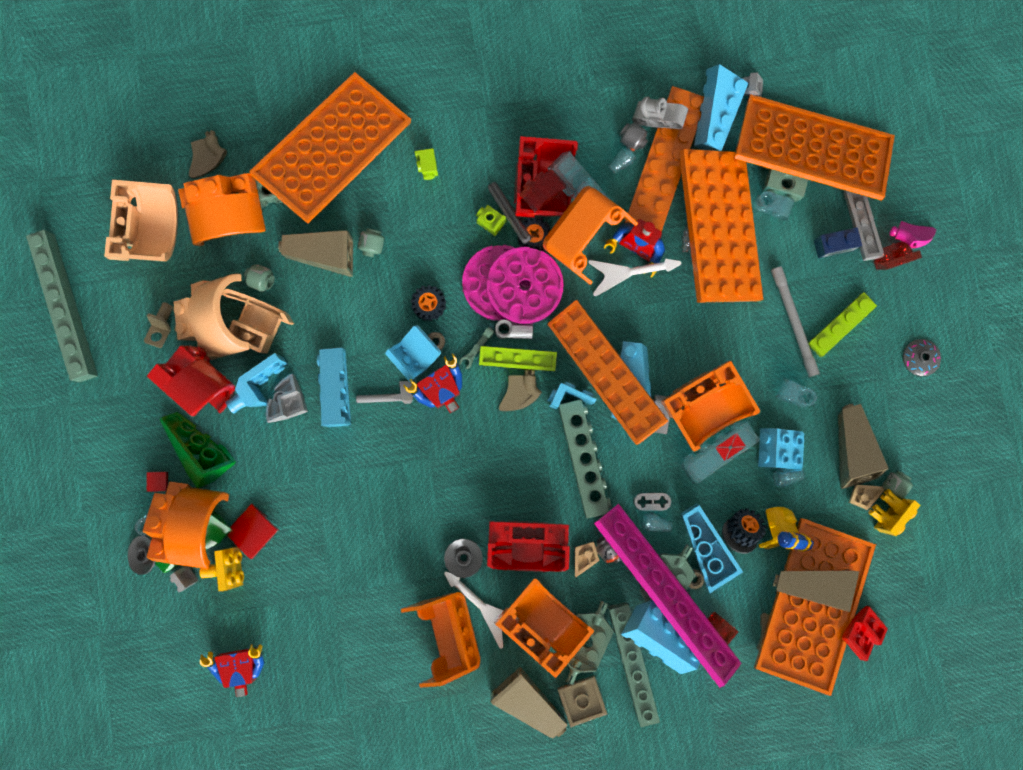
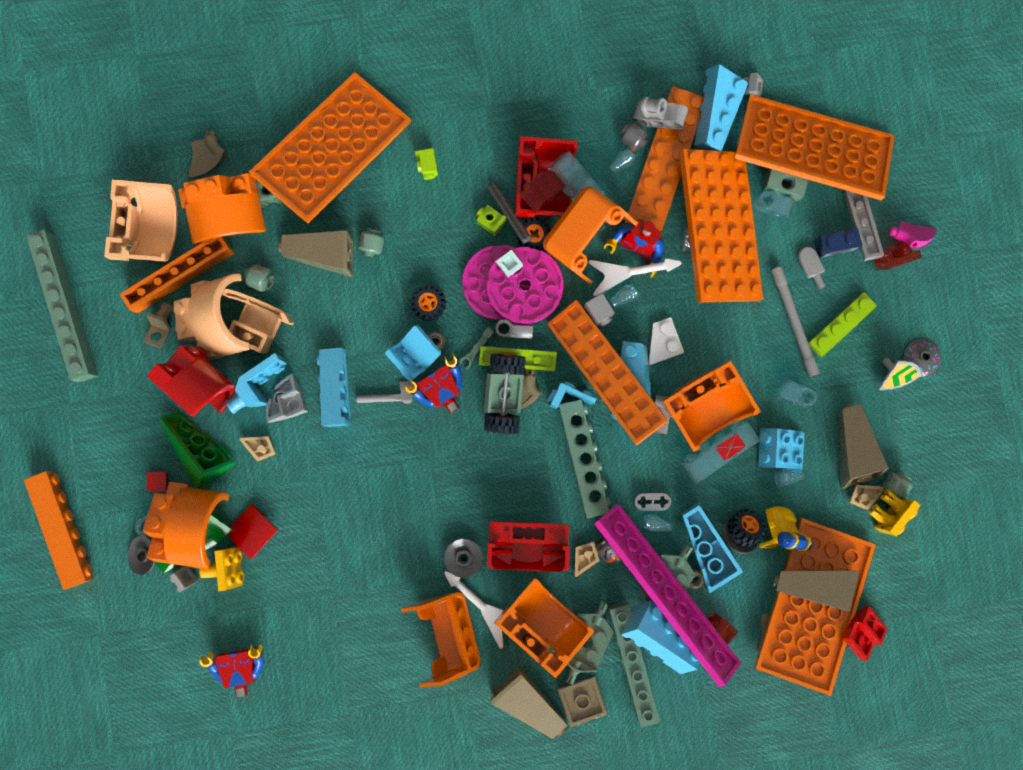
none -> orange brick [24,471,93,590]
none -> orange brick [120,237,235,314]
none -> tan piece [239,436,276,461]
none -> plate [483,354,526,434]
none -> light aqua plate [496,250,523,278]
none -> light grey brick [584,293,614,328]
none -> clear light blue cone [610,283,639,308]
none -> white wing [648,317,684,365]
none -> light grey piece [798,246,826,290]
none -> shield [878,358,922,390]

